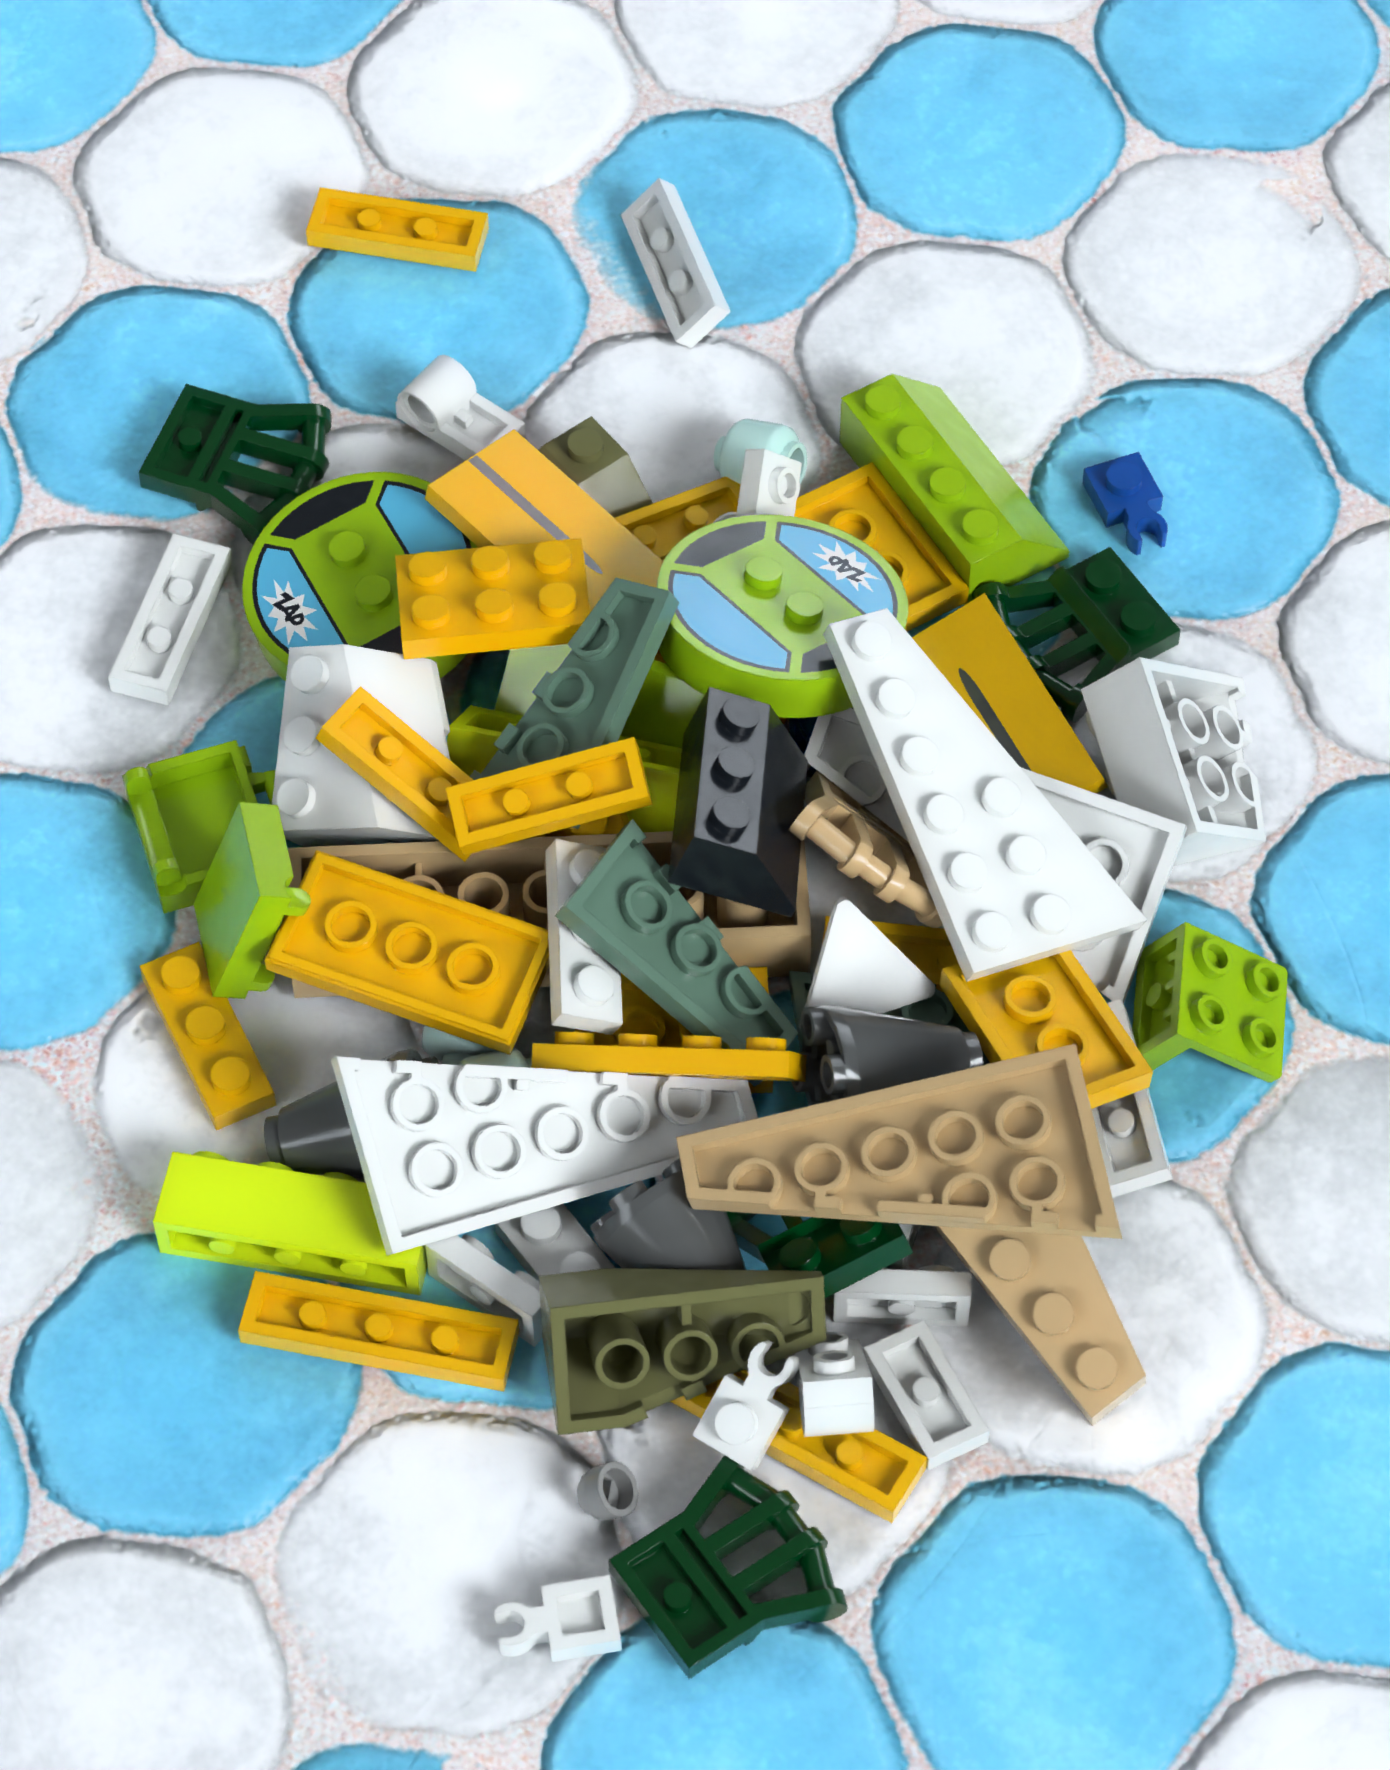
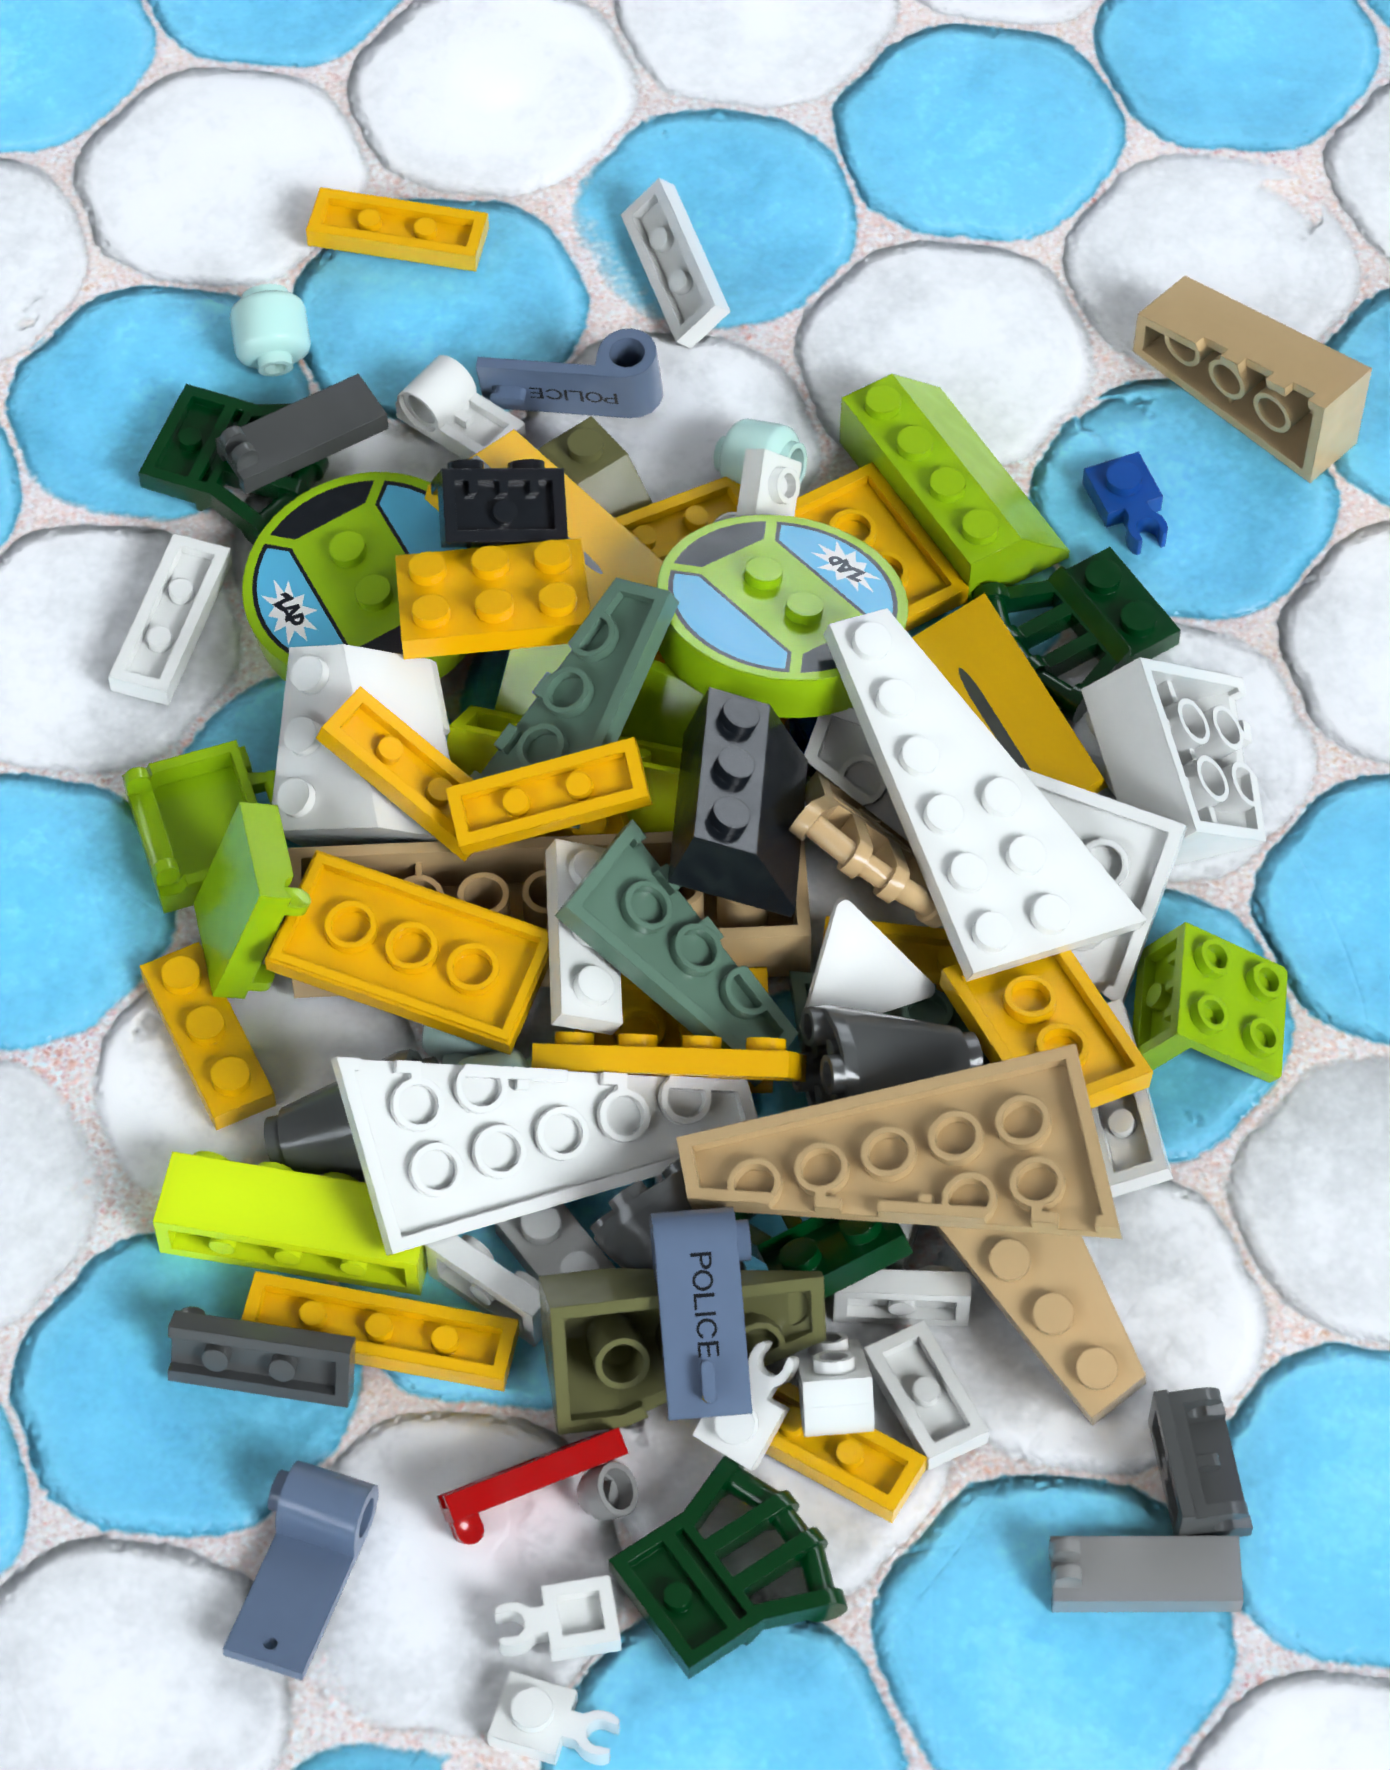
none -> dark grey hinge [168,1307,356,1408]
none -> dark grey hinge [215,373,388,495]
none -> sand blue door [223,1461,379,1681]
none -> light aqua head [230,284,311,376]
none -> black bracket [431,459,568,548]
none -> red hinge [436,1427,629,1545]
none -> sand blue door [476,328,663,418]
none -> white plate [487,1671,620,1765]
none -> sand blue door [650,1207,752,1421]
none -> light grey hinge [1049,1536,1244,1612]
none -> tan wedge [1133,276,1372,483]
none -> dark grey hinge [1148,1387,1253,1537]

